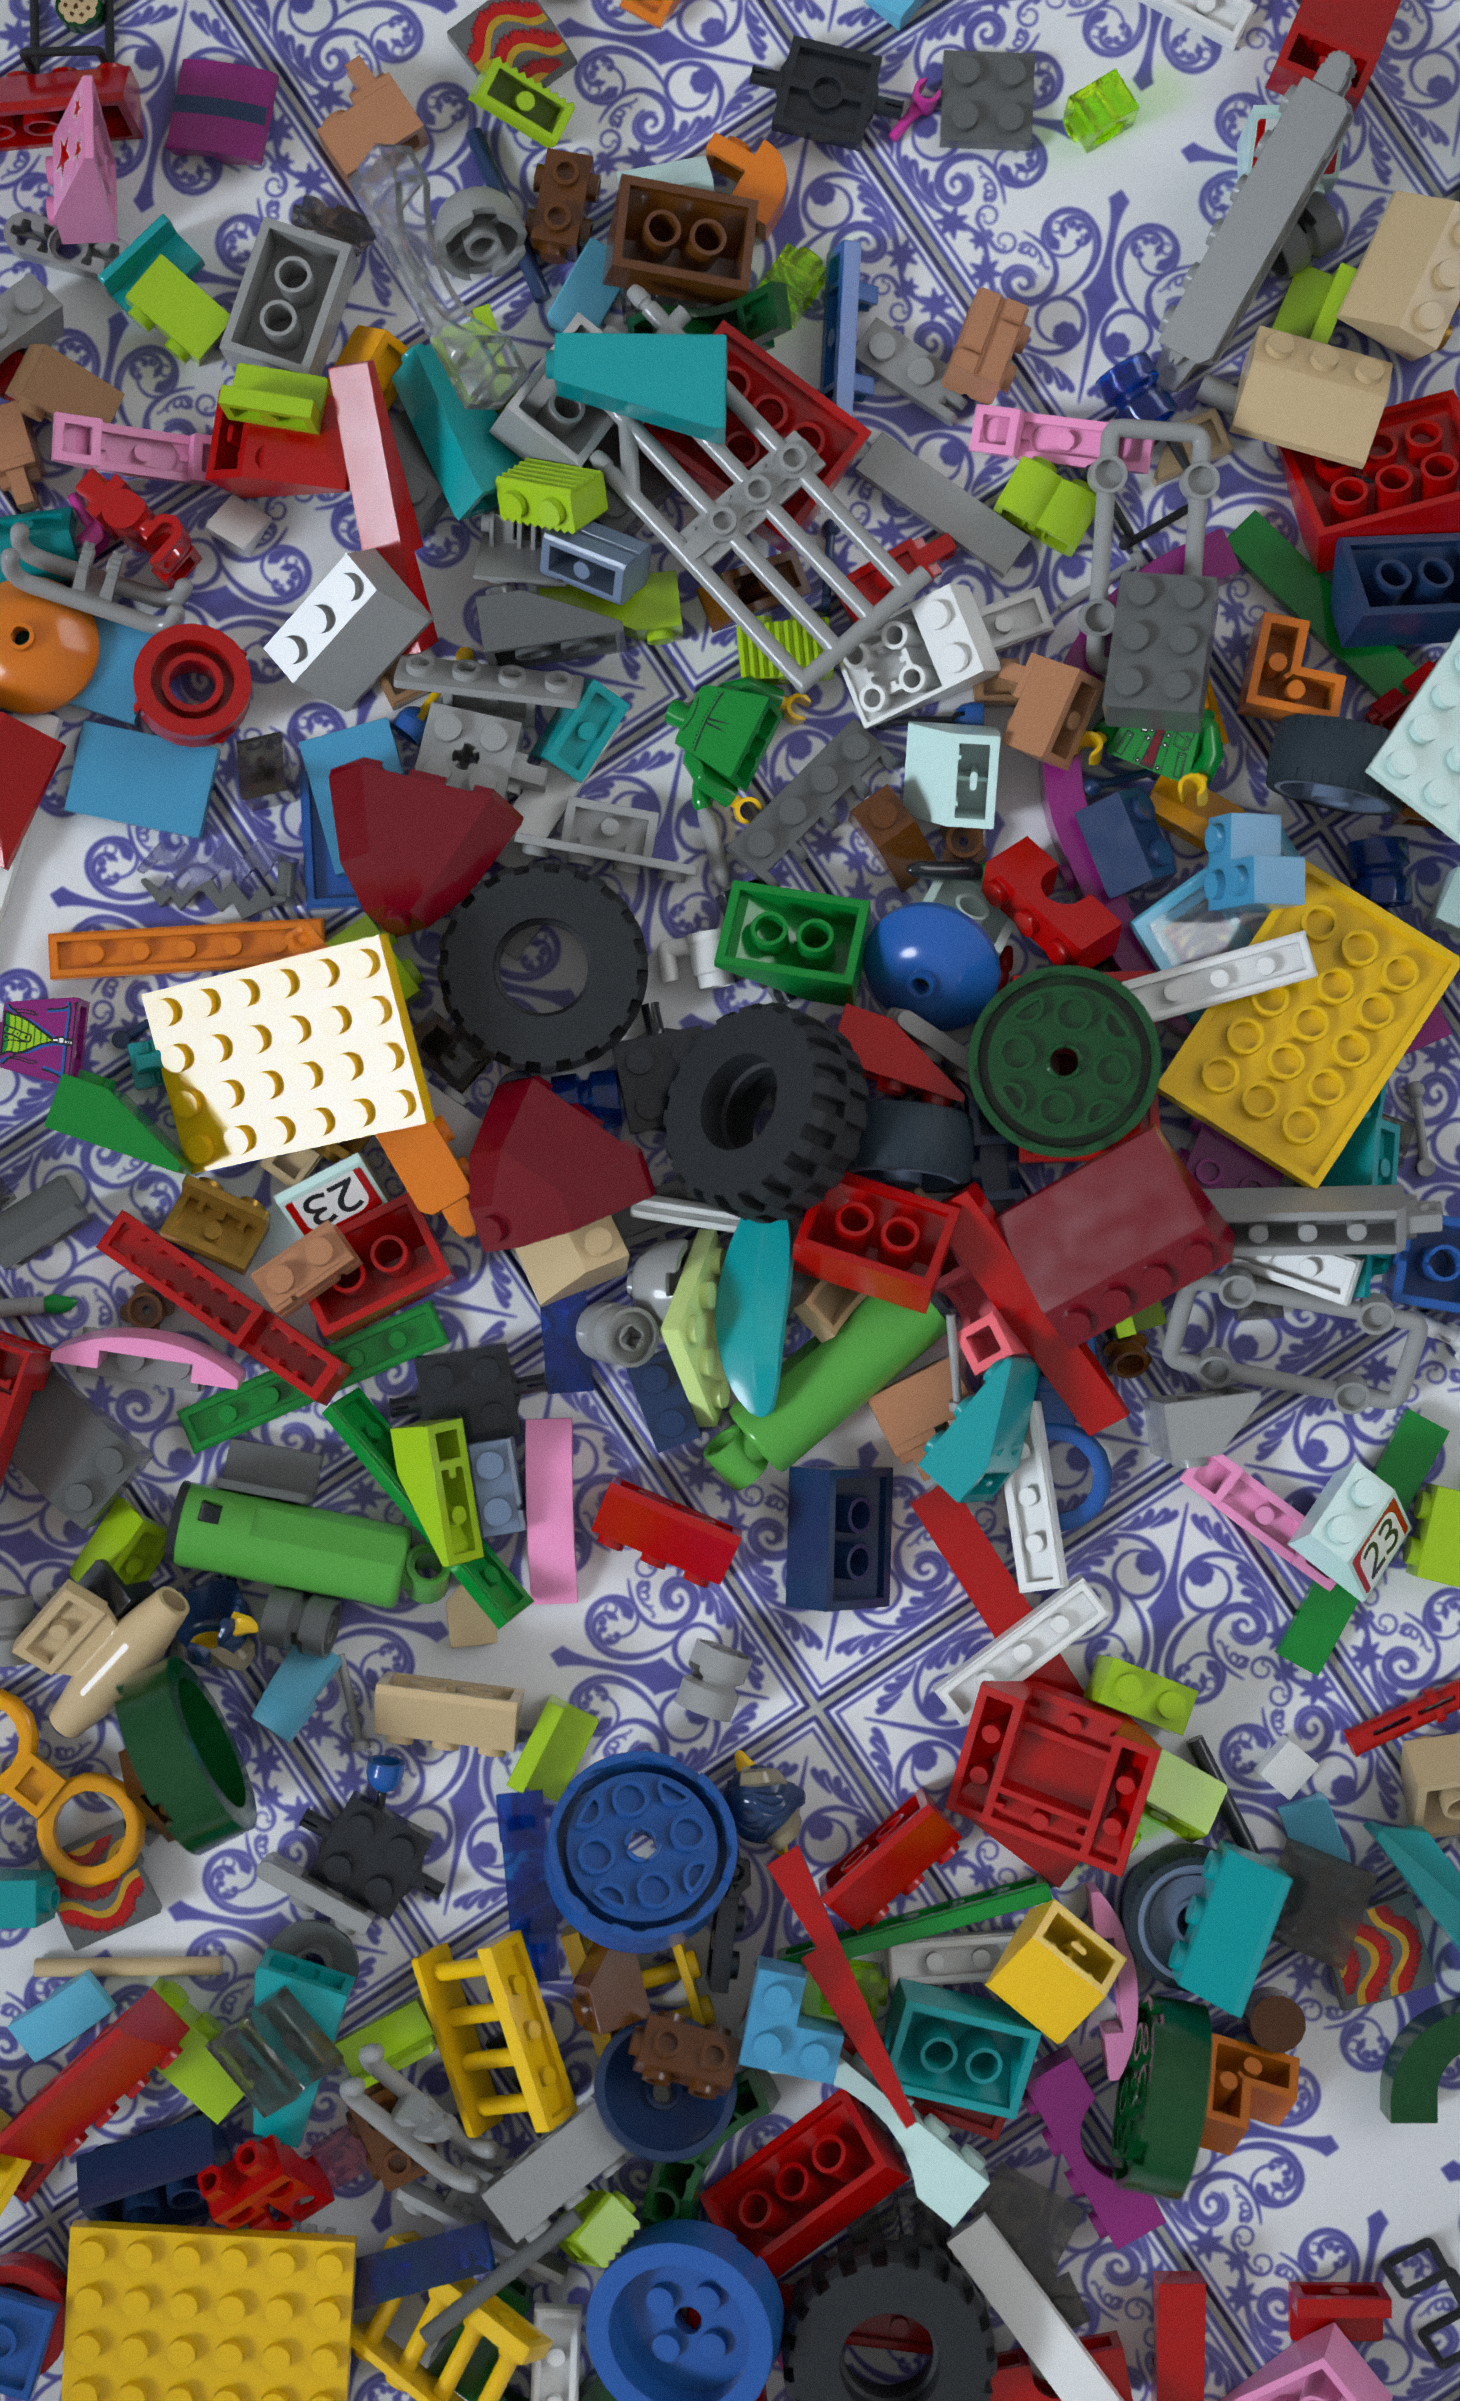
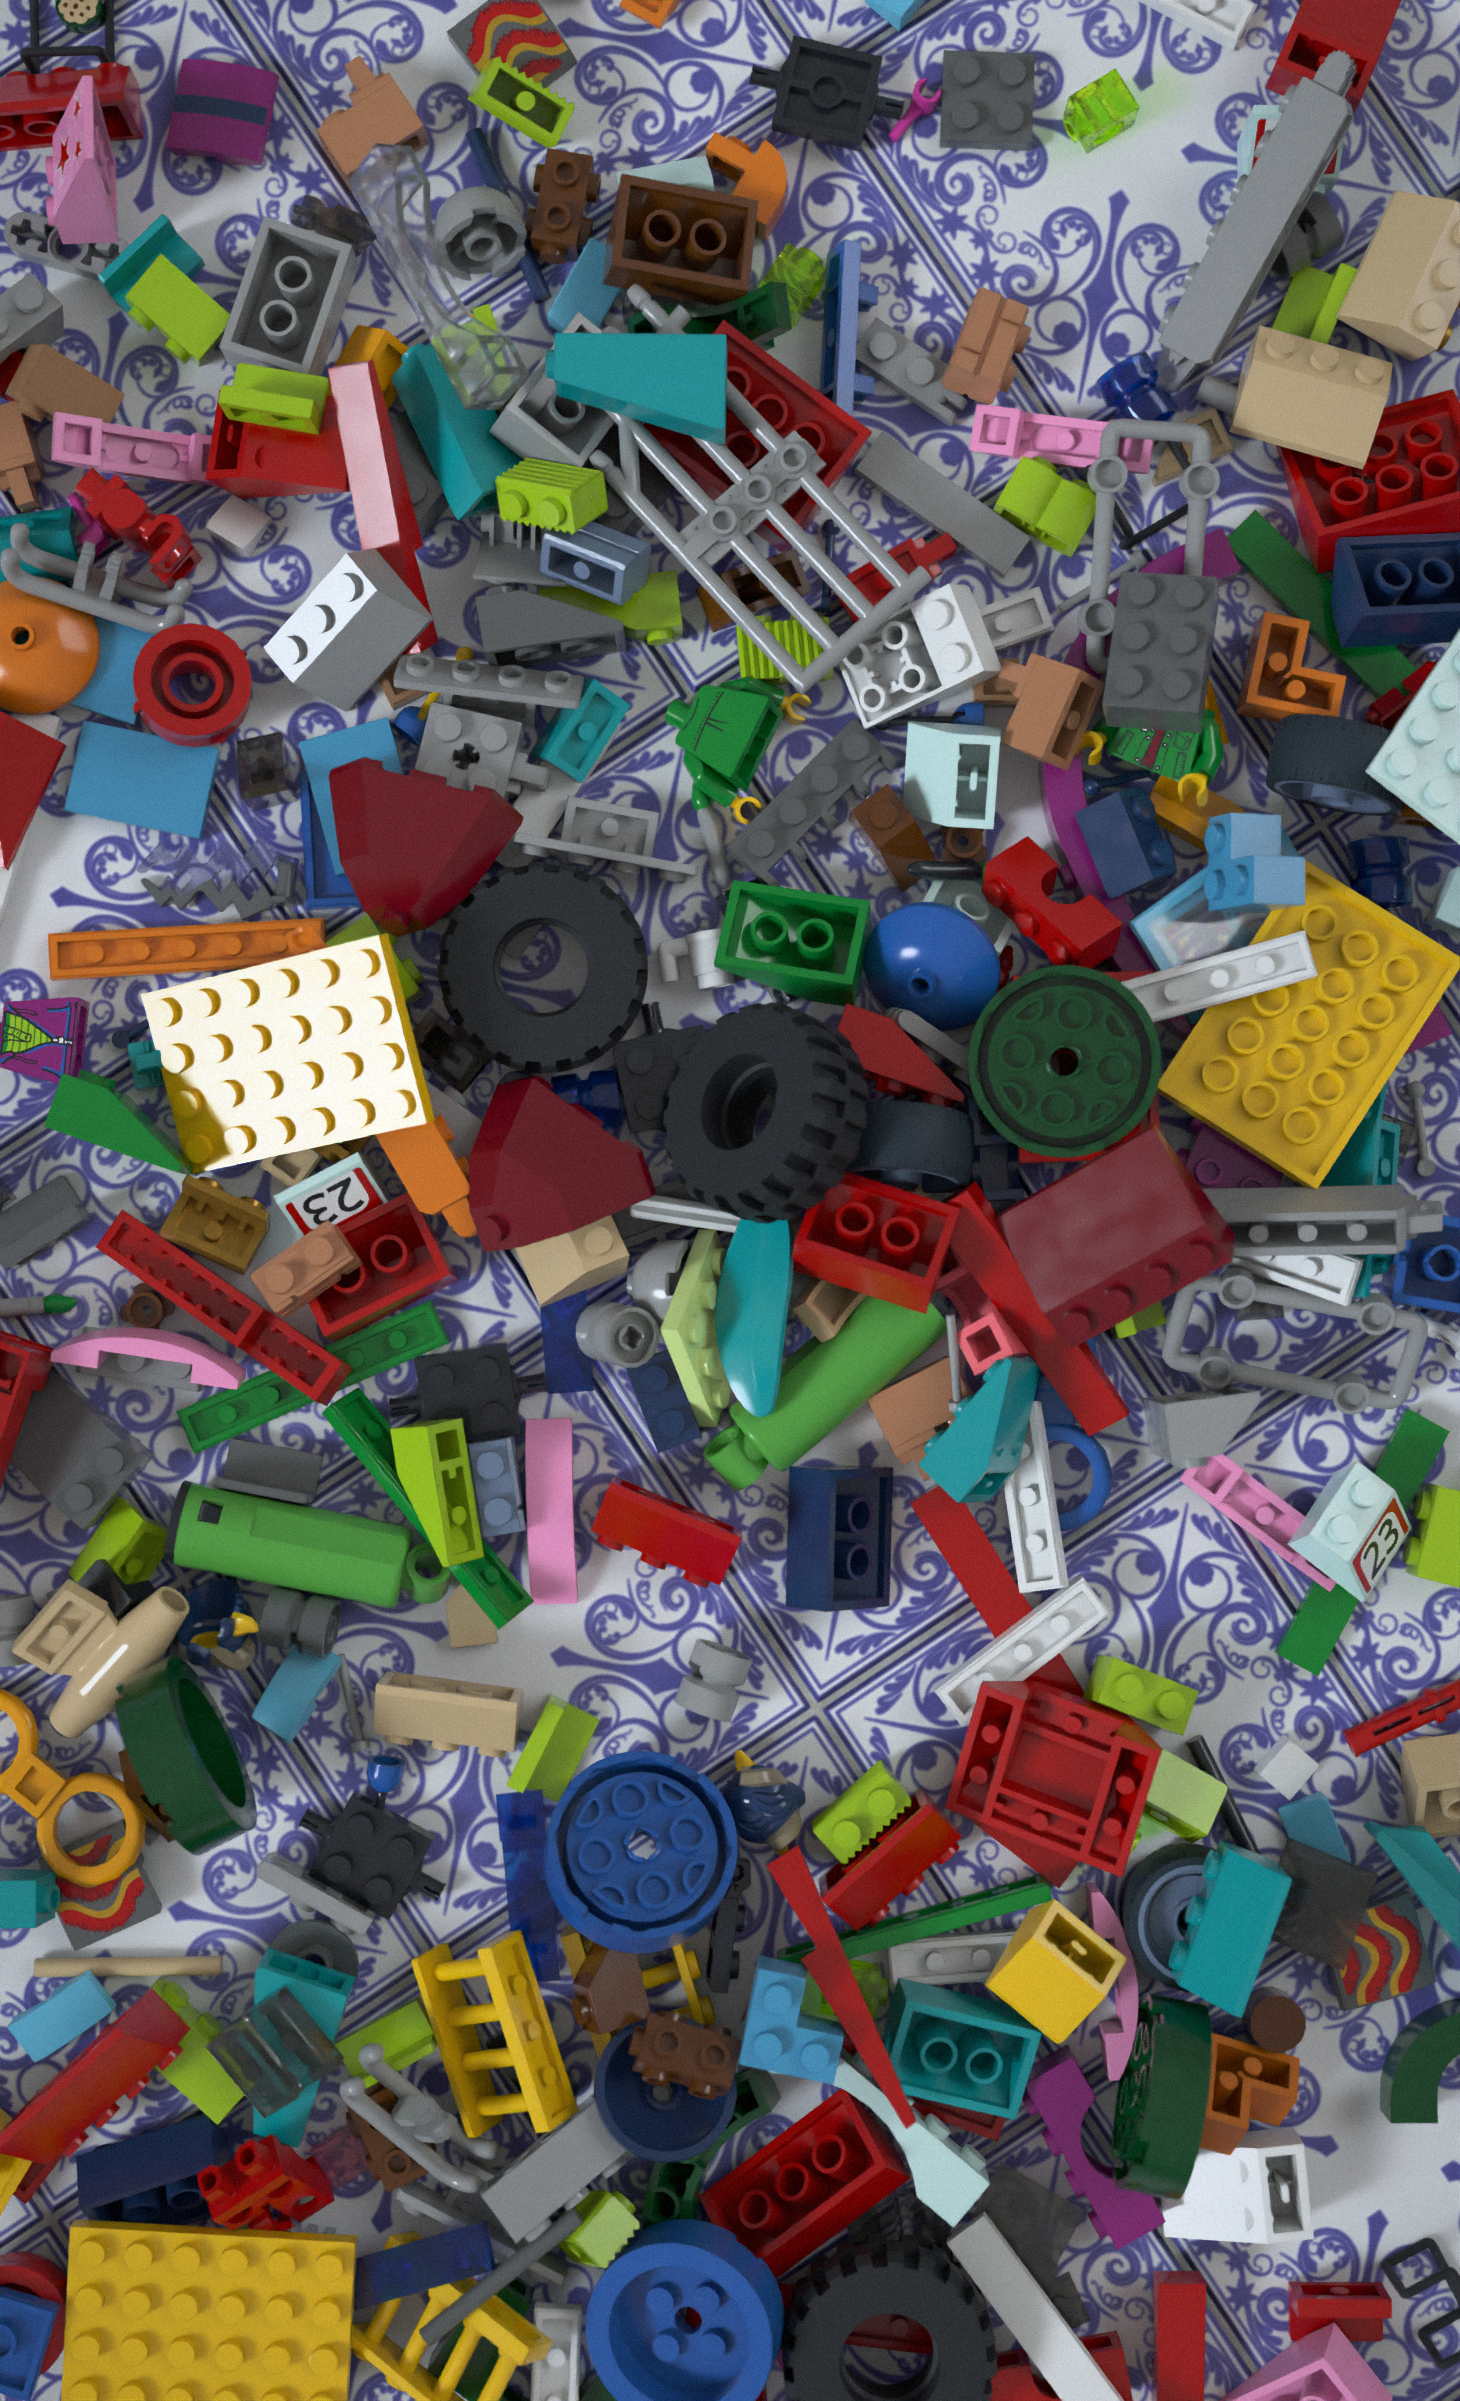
reddish brown plate [1102,1333,1152,1379] -> none
none -> lime brick [811,1760,911,1864]
none -> white slope [1160,2127,1314,2244]

